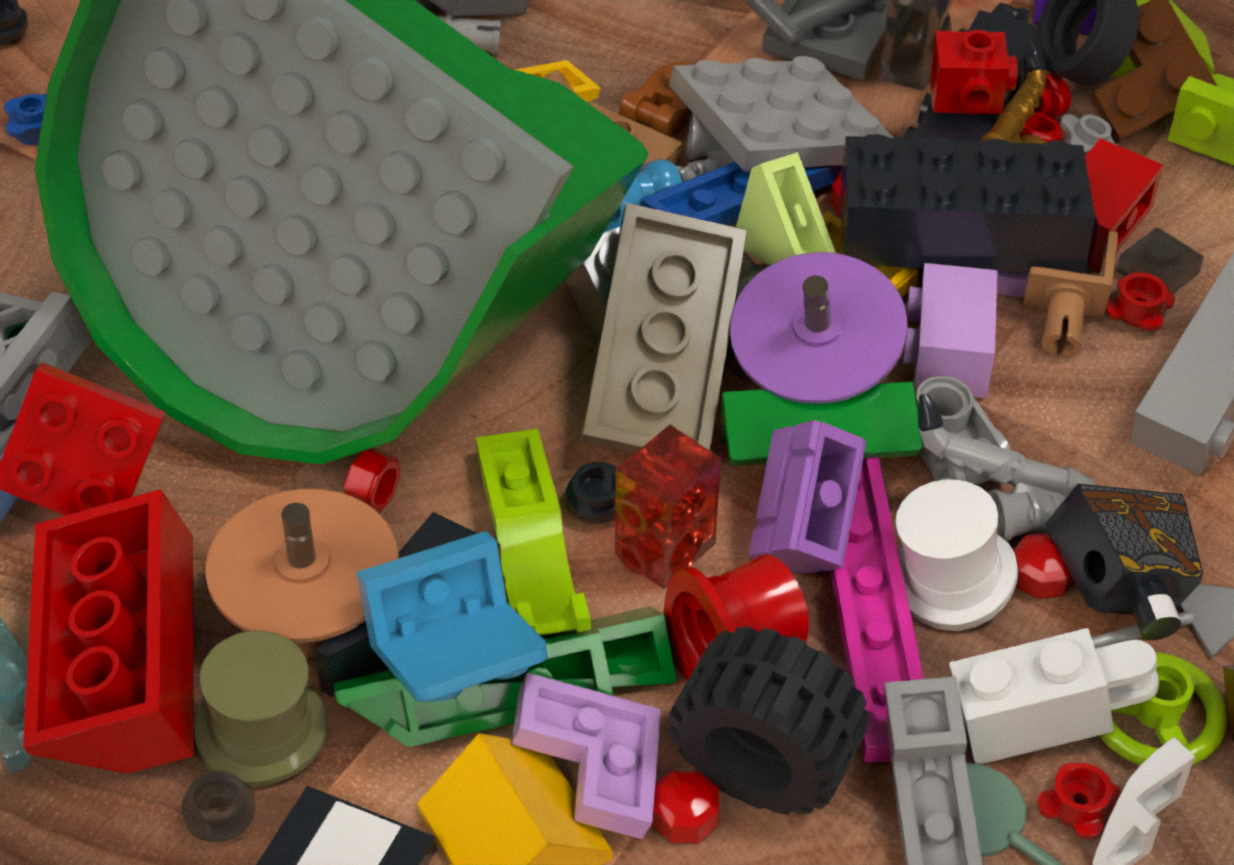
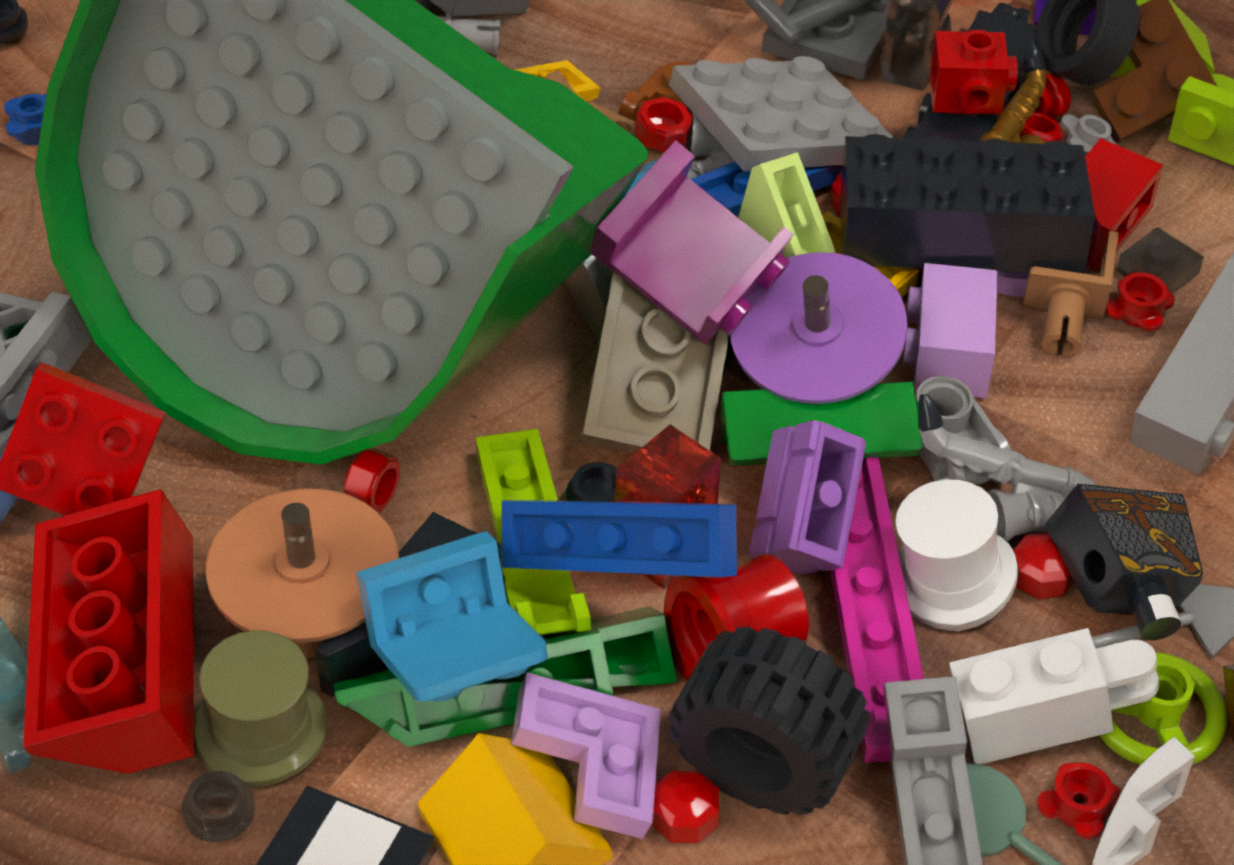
none -> blue plate [502,500,737,577]
none -> magenta panel [590,140,794,345]
none -> red tile [634,97,693,153]

